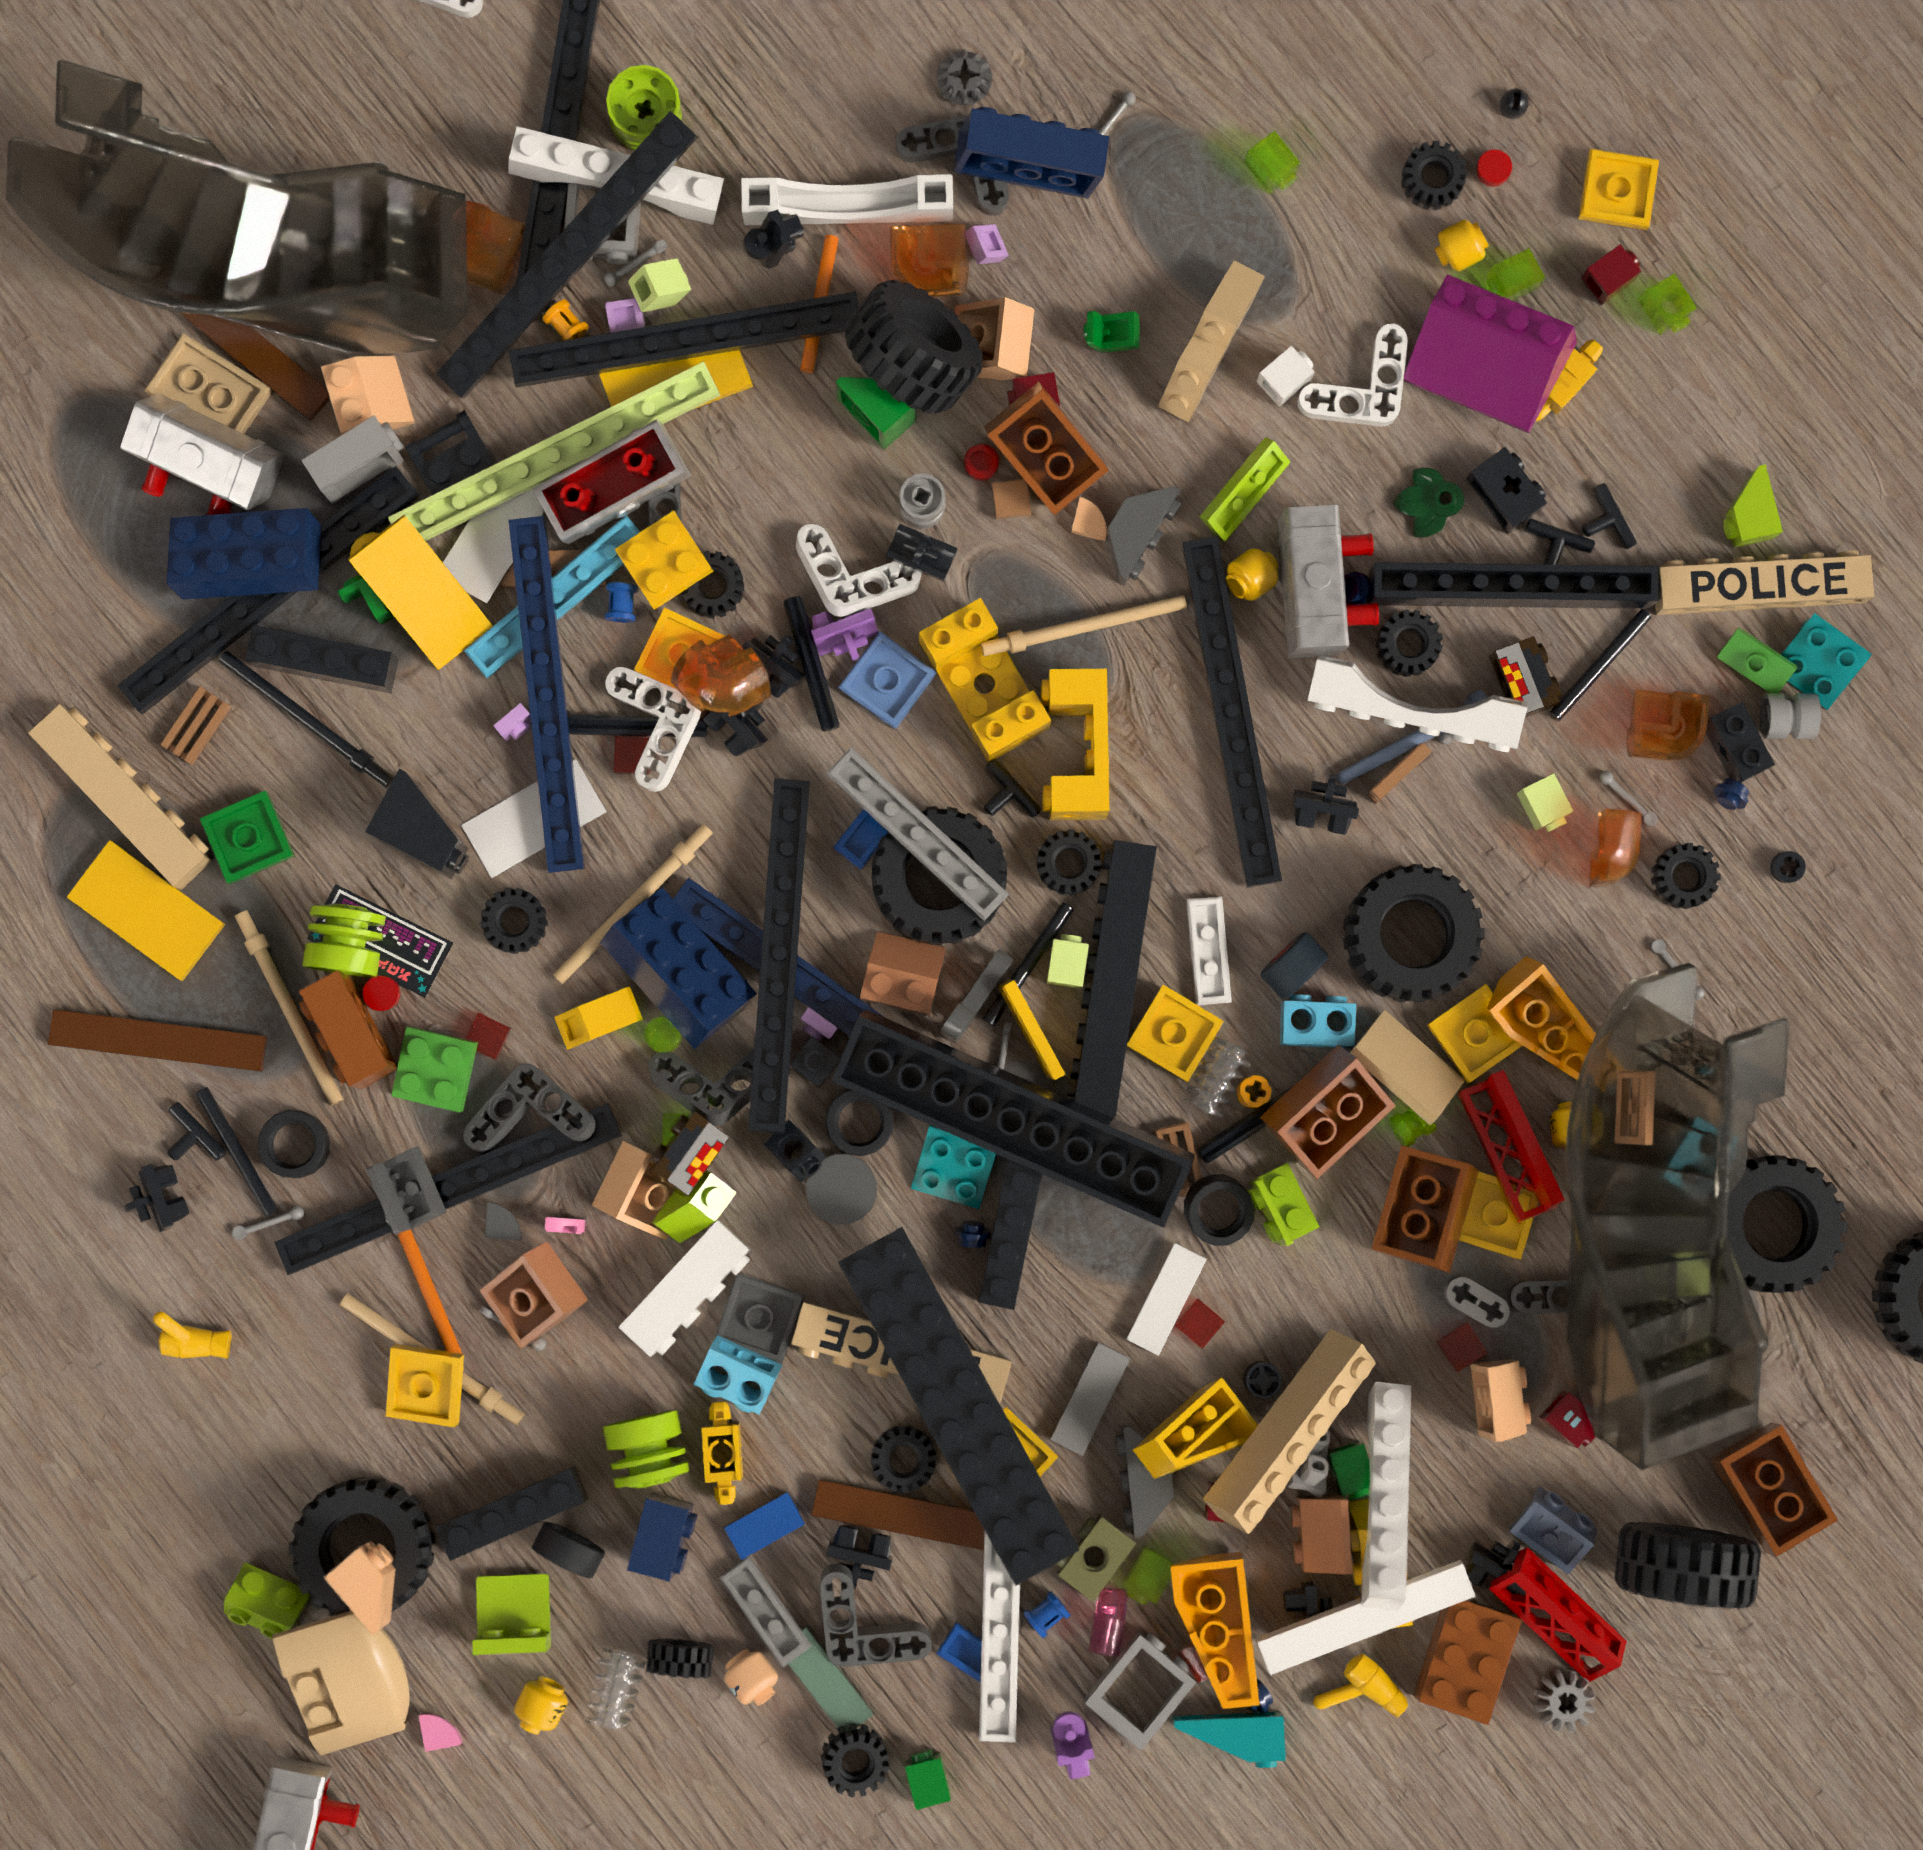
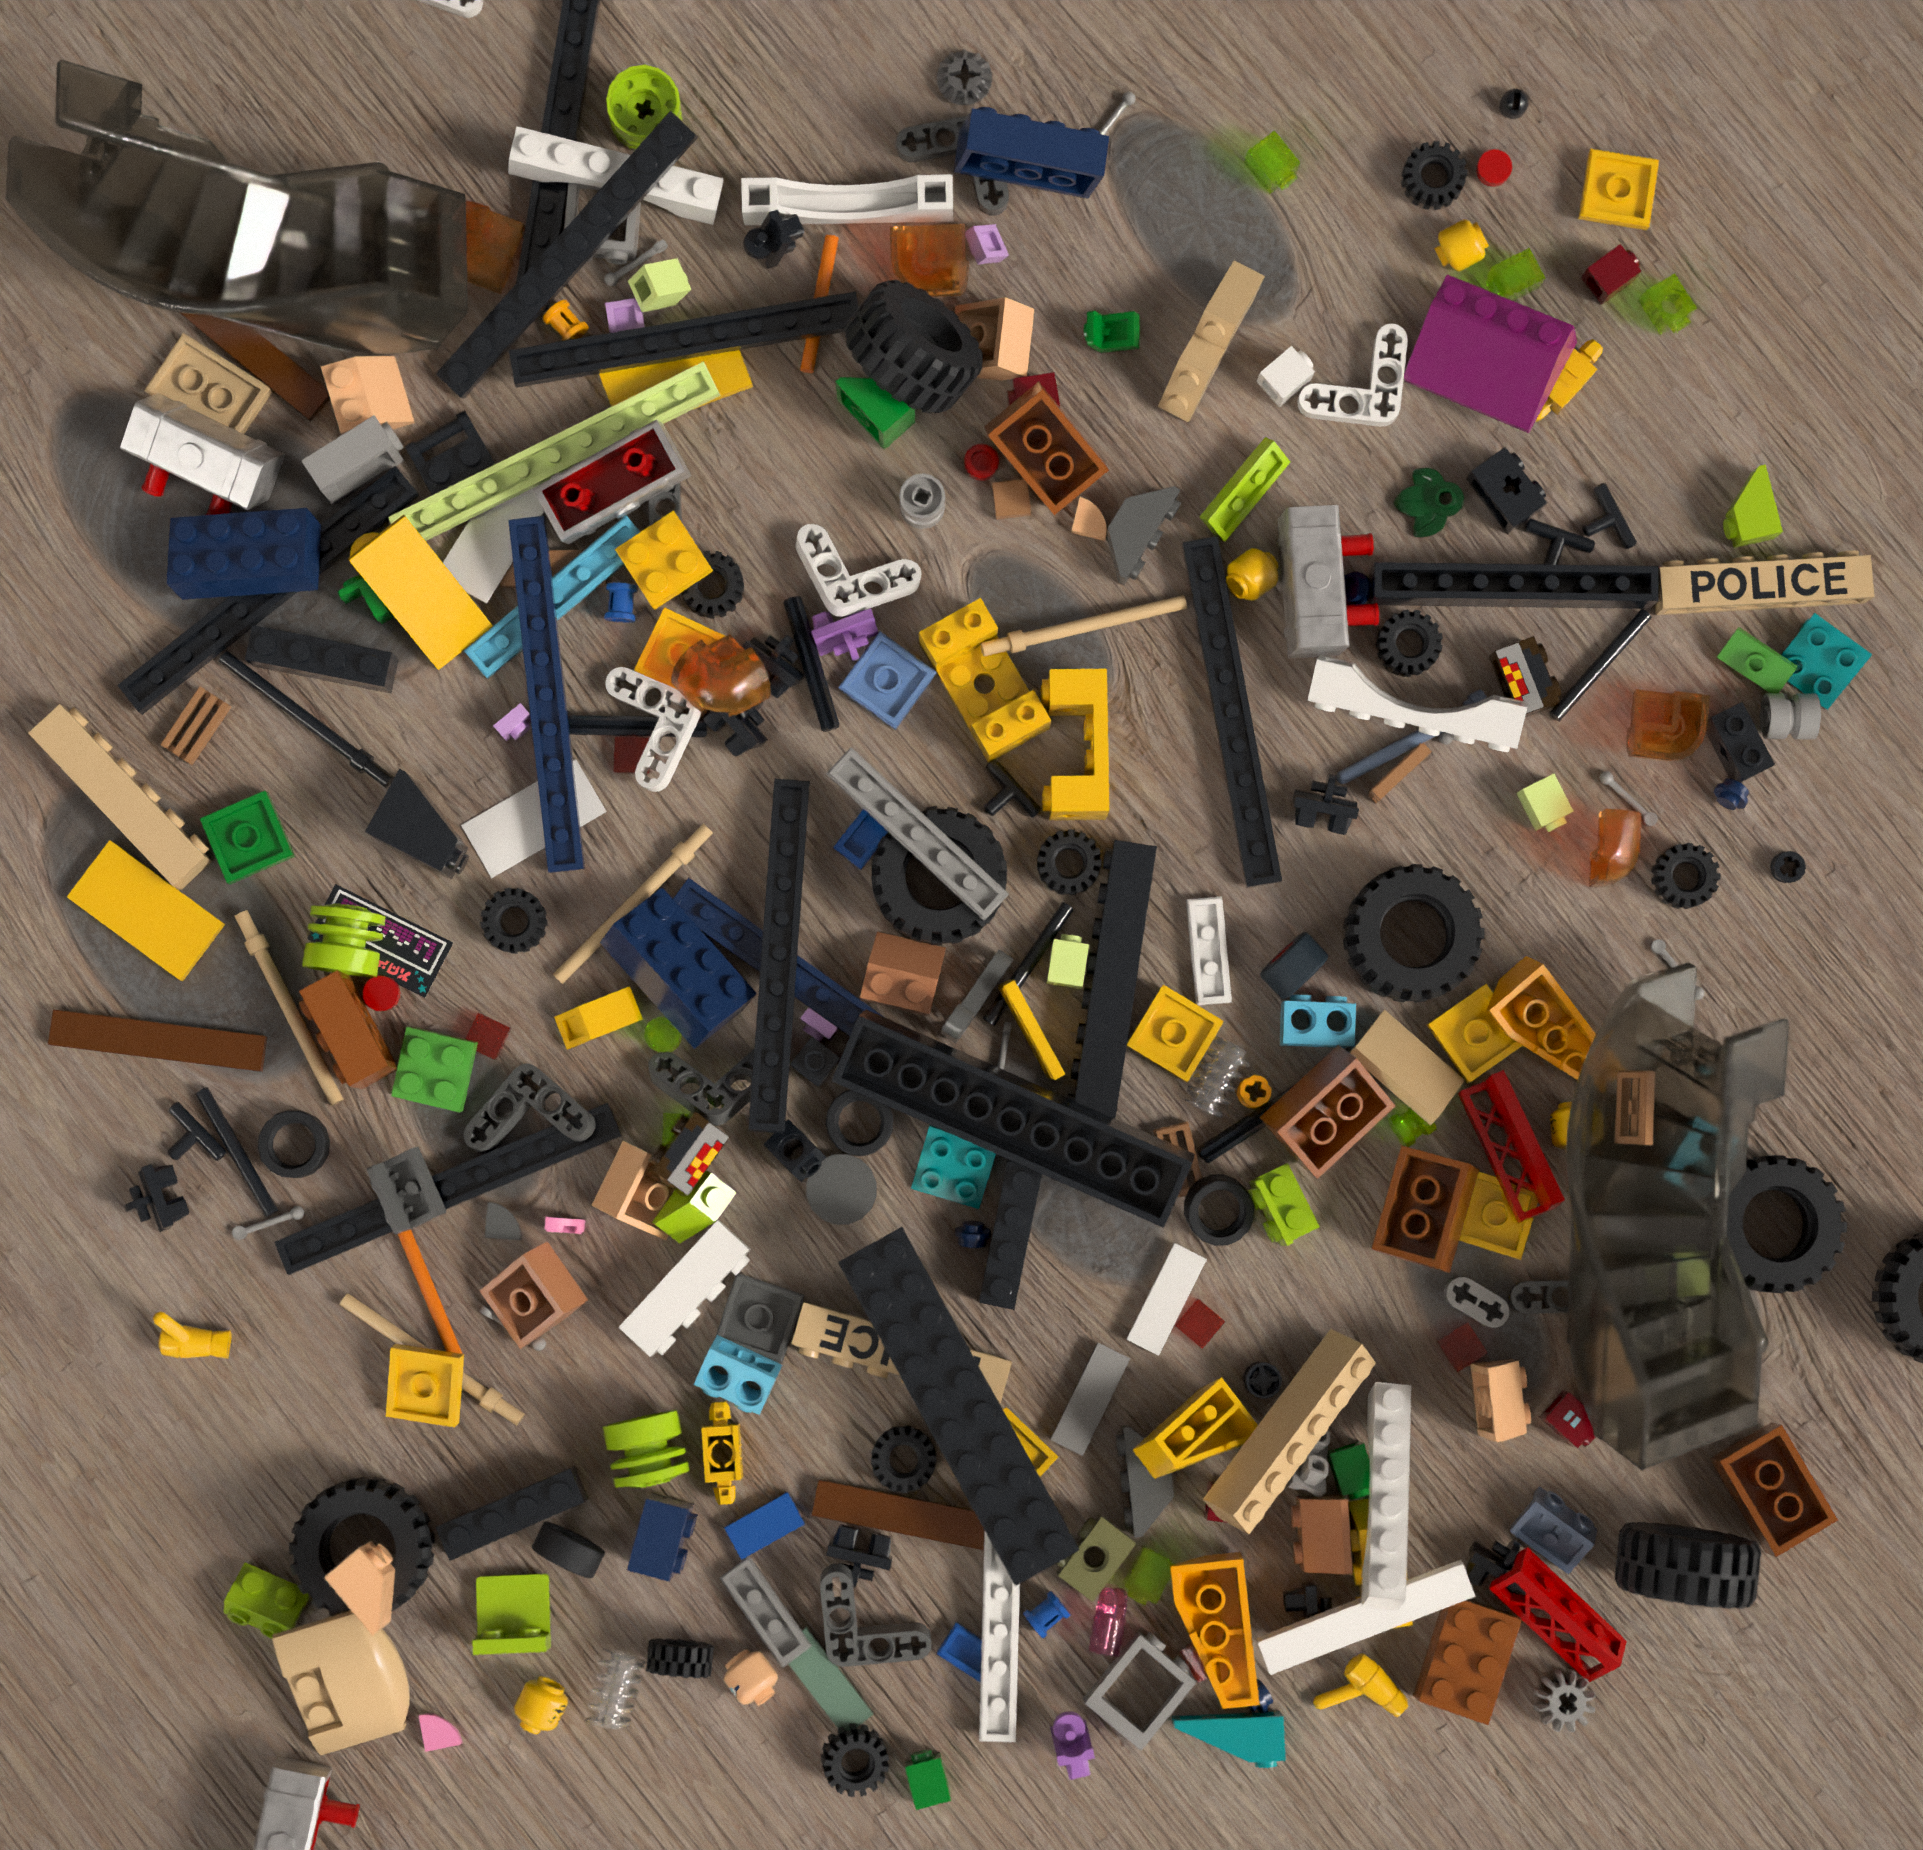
black hips [886,523,958,582] -> none

